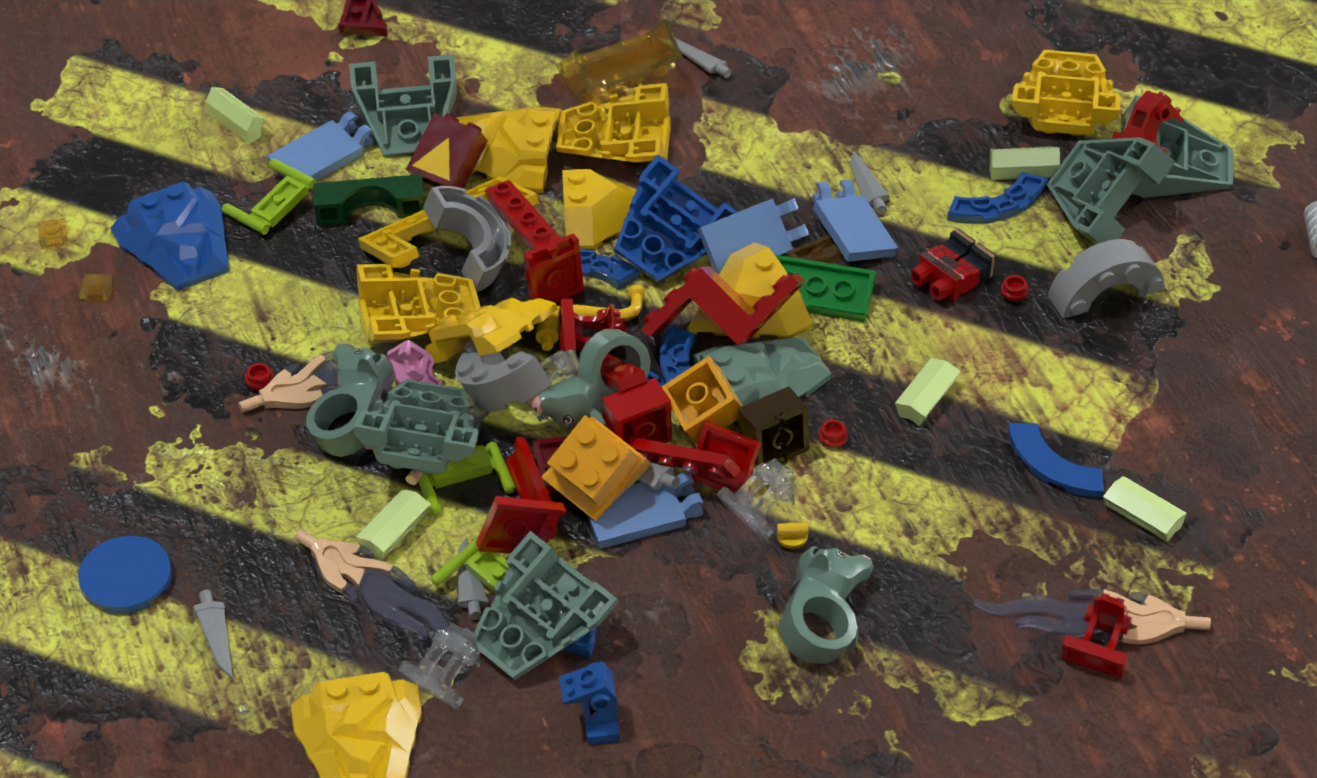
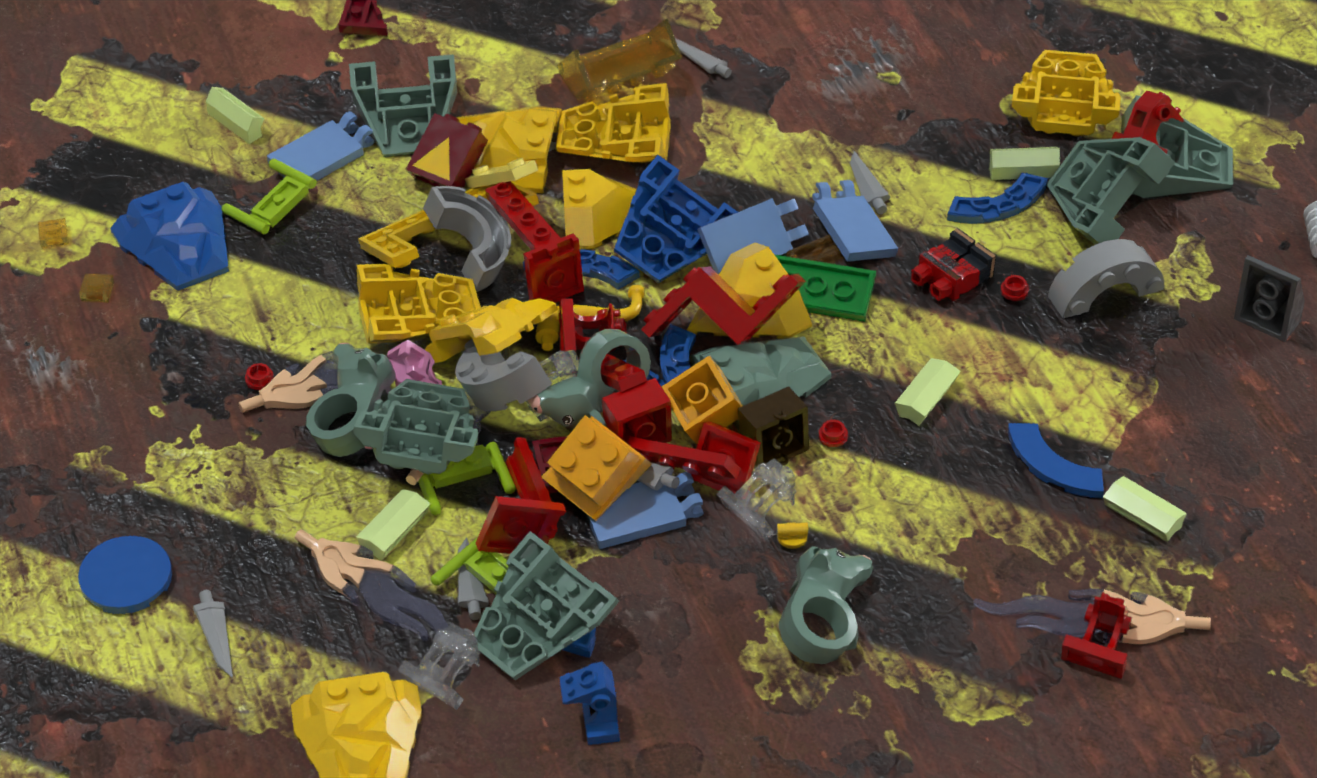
dark green arch [313,174,425,225] -> none
none -> light yellow plate [465,158,538,189]
none -> dark grey slope [1234,255,1305,342]

